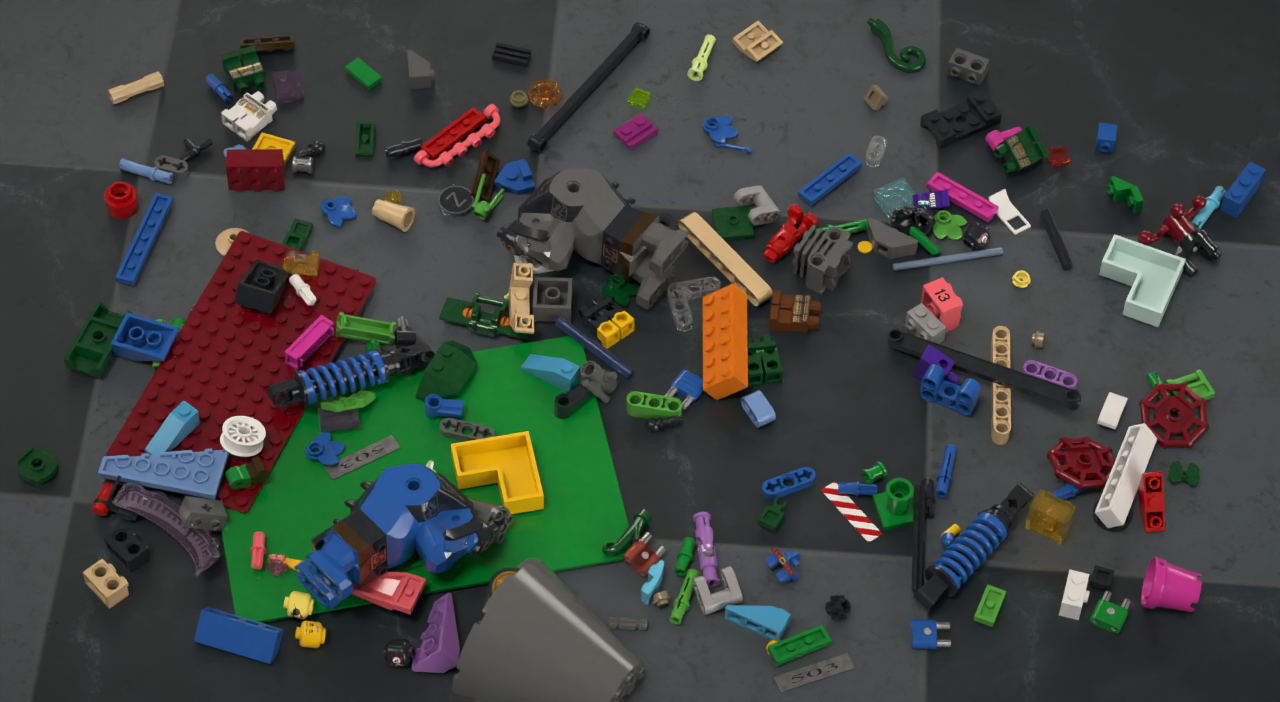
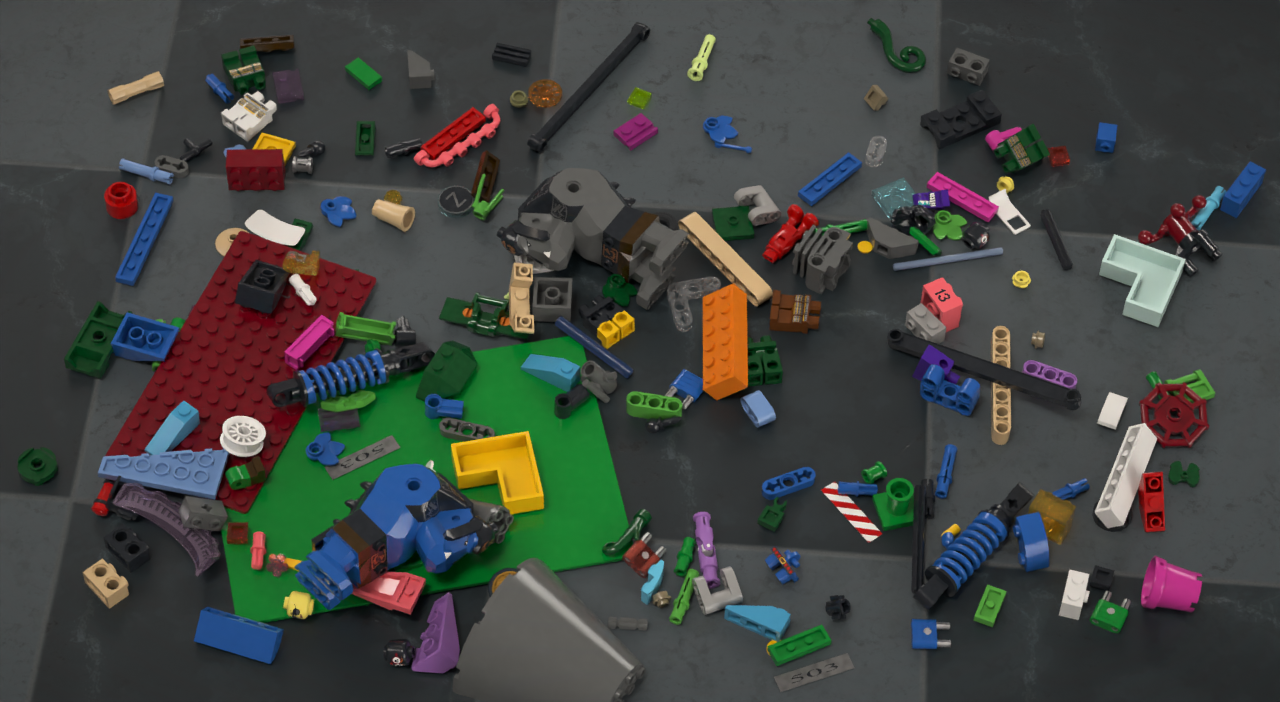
yellow head [295,621,326,648] -> none
blue plate [494,159,535,195] -> none
tan slope [731,20,783,62] -> none
dark red plate [1047,436,1115,490] -> none
green slope [1107,176,1144,214] -> none
none -> clear red plate [227,522,249,544]
none -> white sticker [245,210,305,245]
none -> light yellow plate [997,176,1014,193]
none -> blue brick [1013,512,1049,572]

